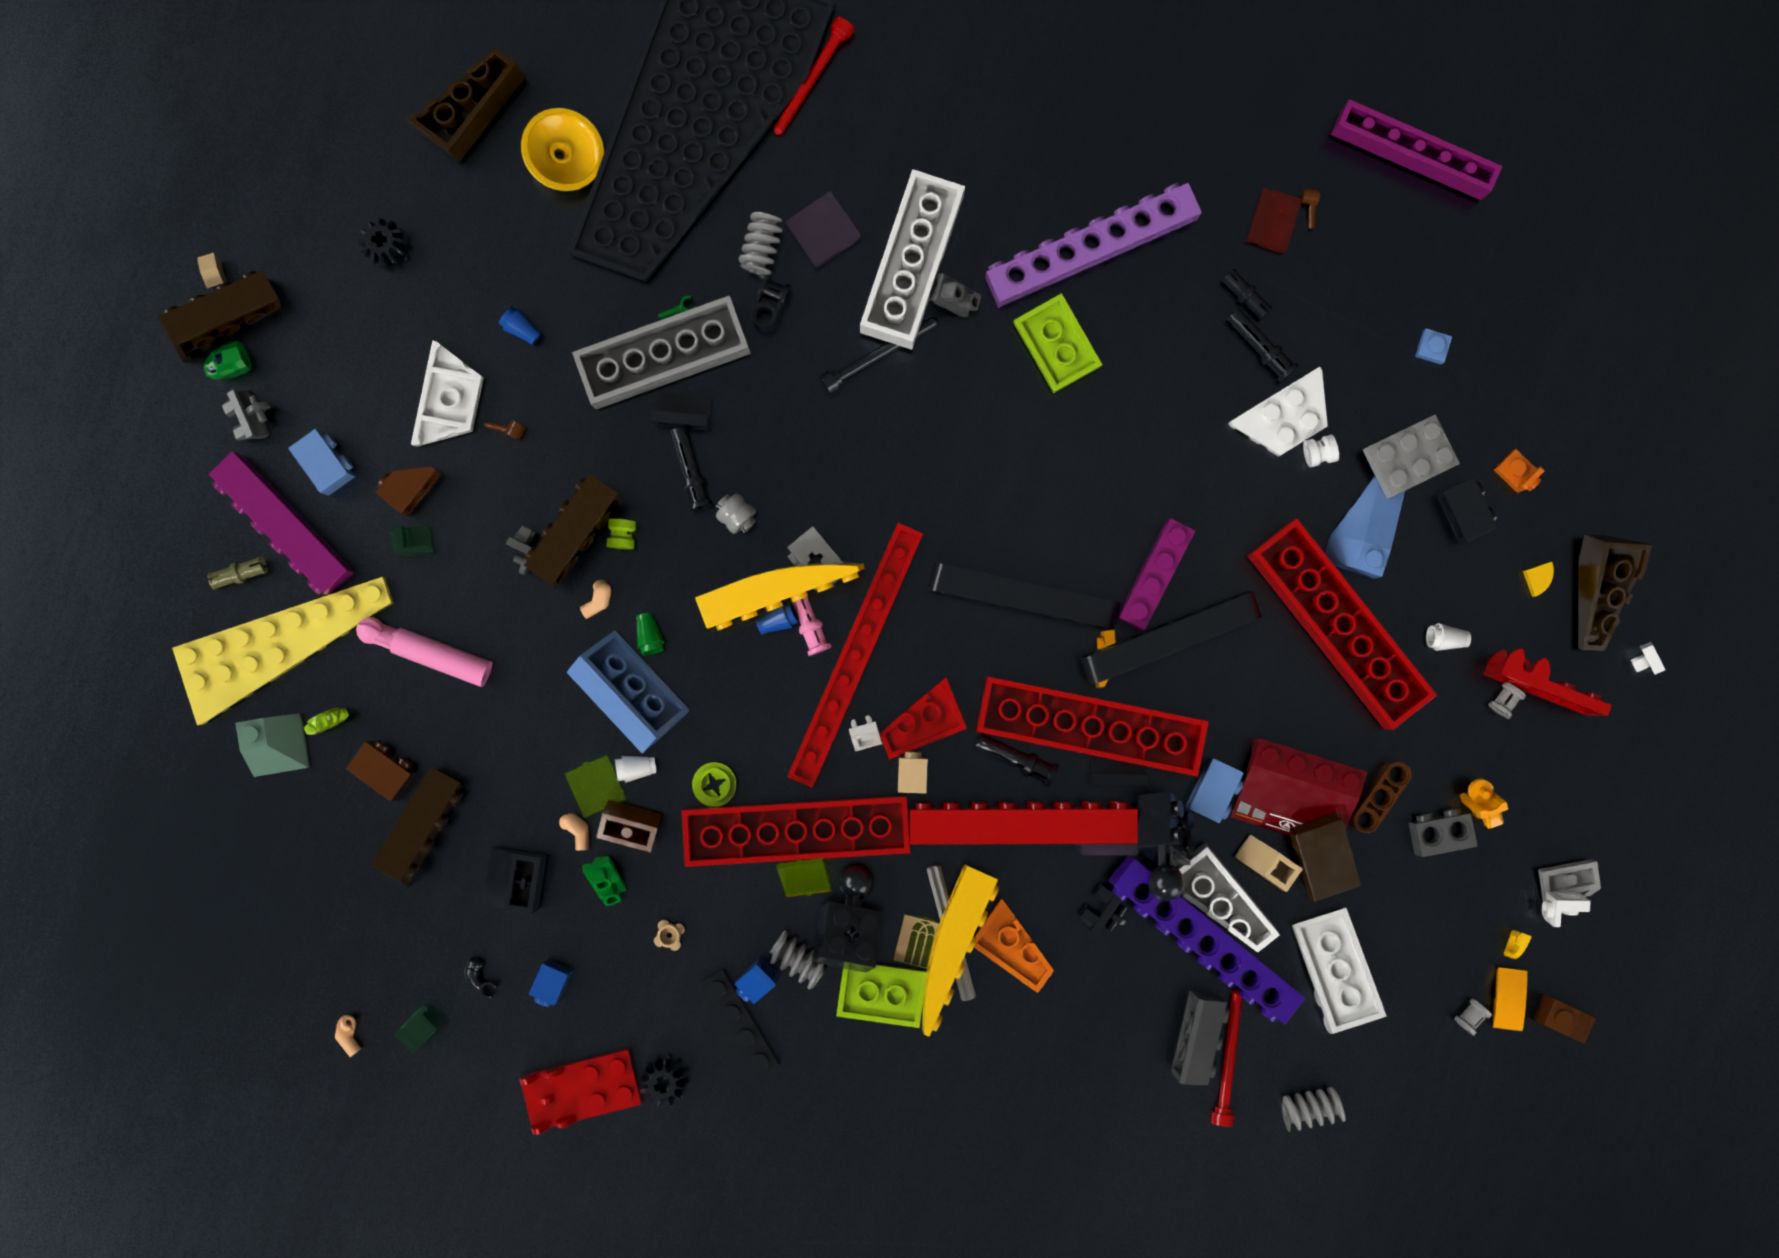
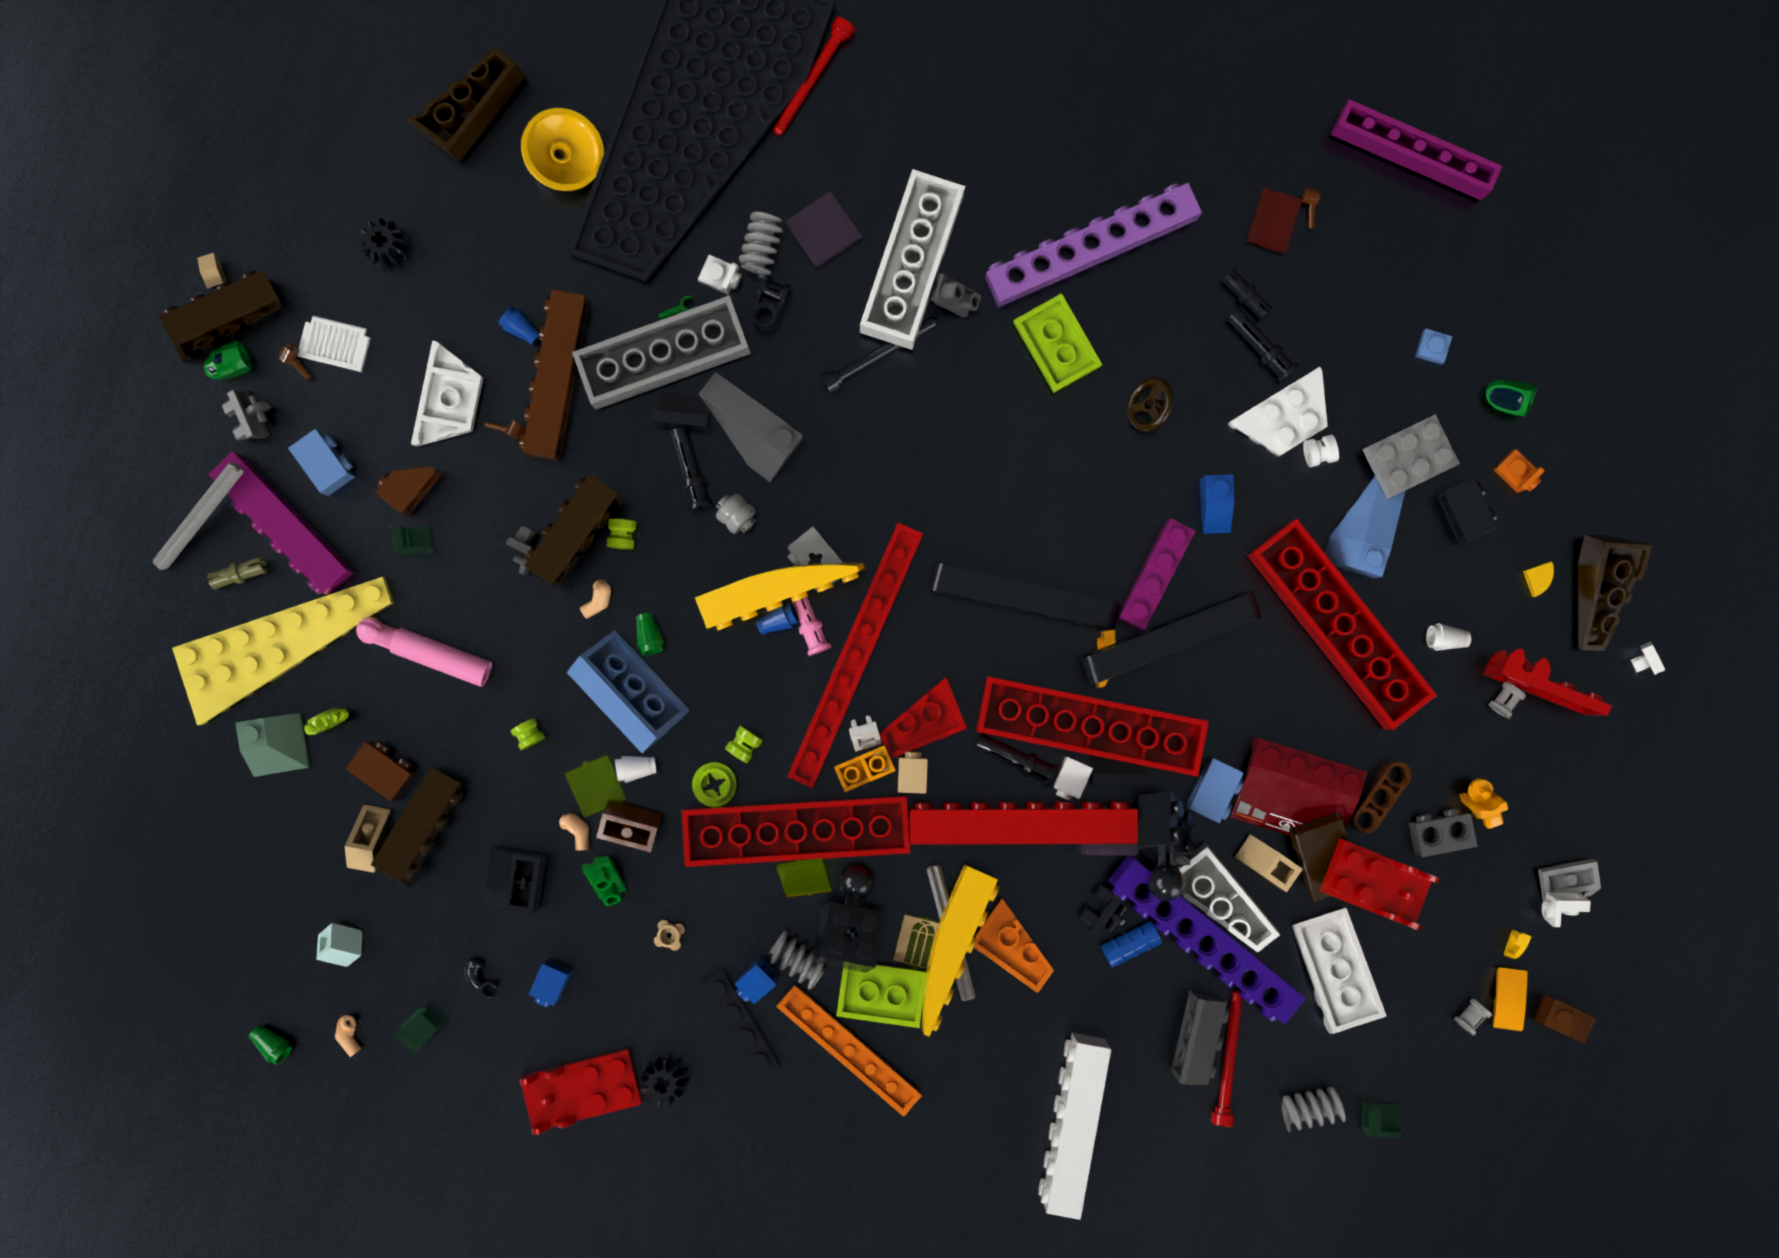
none -> light grey axle [153,462,243,570]
none -> green cone [249,1025,292,1065]
none -> reddish brown hand [279,343,312,380]
none -> white window [297,316,371,372]
none -> light aqua panel [316,923,362,967]
none -> tan slope [345,805,391,873]
none -> lime wheel [510,718,545,750]
none -> reddish brown brick [519,290,589,462]
none -> white bracket [698,255,741,295]
none -> dark grey wedge [699,372,803,482]
none -> lime wheel [725,725,763,764]
none -> orange plate [776,984,922,1117]
none -> light orange slope [834,745,896,792]
none -> white brick [1038,1033,1111,1220]
none -> white brick [1052,756,1093,801]
none -> blue axle [1101,921,1162,968]
none -> dark brown piece [1127,377,1173,431]
none -> blue slope [1200,474,1234,534]
none -> red hinge [1319,838,1440,931]
none -> clear green panel [1362,1102,1403,1138]
none -> rock [1486,379,1537,417]

